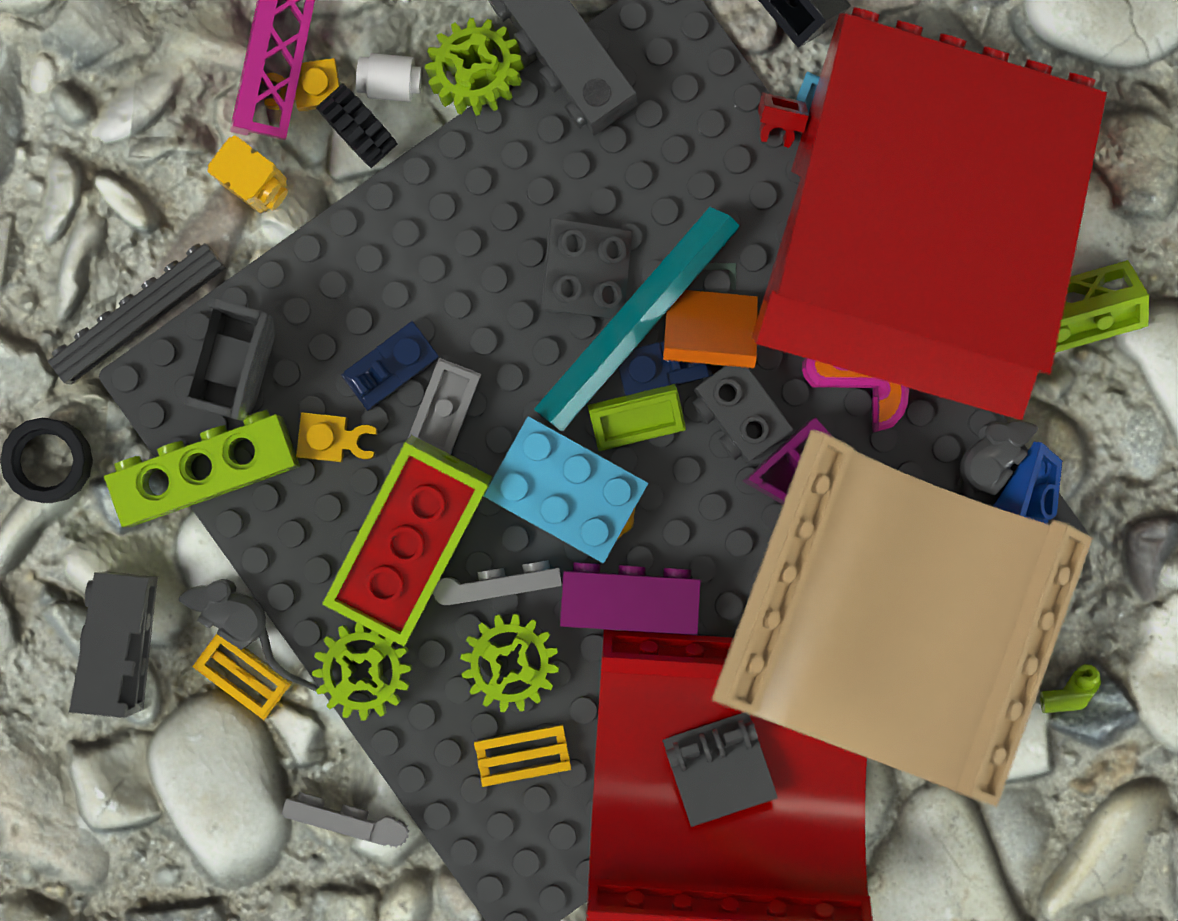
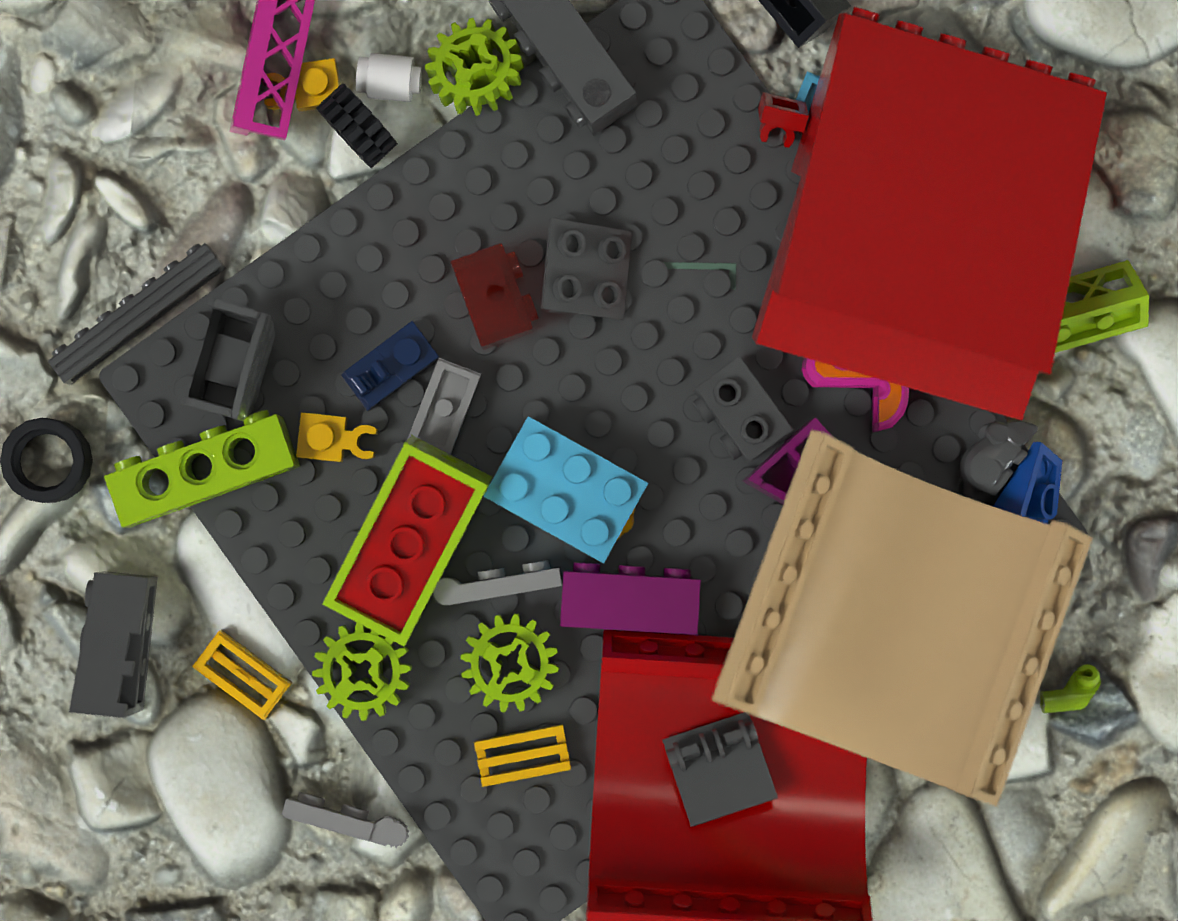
dark grey animal [179,579,318,692] -> none
yellow brick [207,135,288,214] -> none
teal tile [534,207,740,431] -> none
lime tile [588,384,686,451] -> none
dark blue plate [618,341,713,396] -> none
orange tile [663,290,758,368] -> none
none -> clear red brick [450,243,539,350]

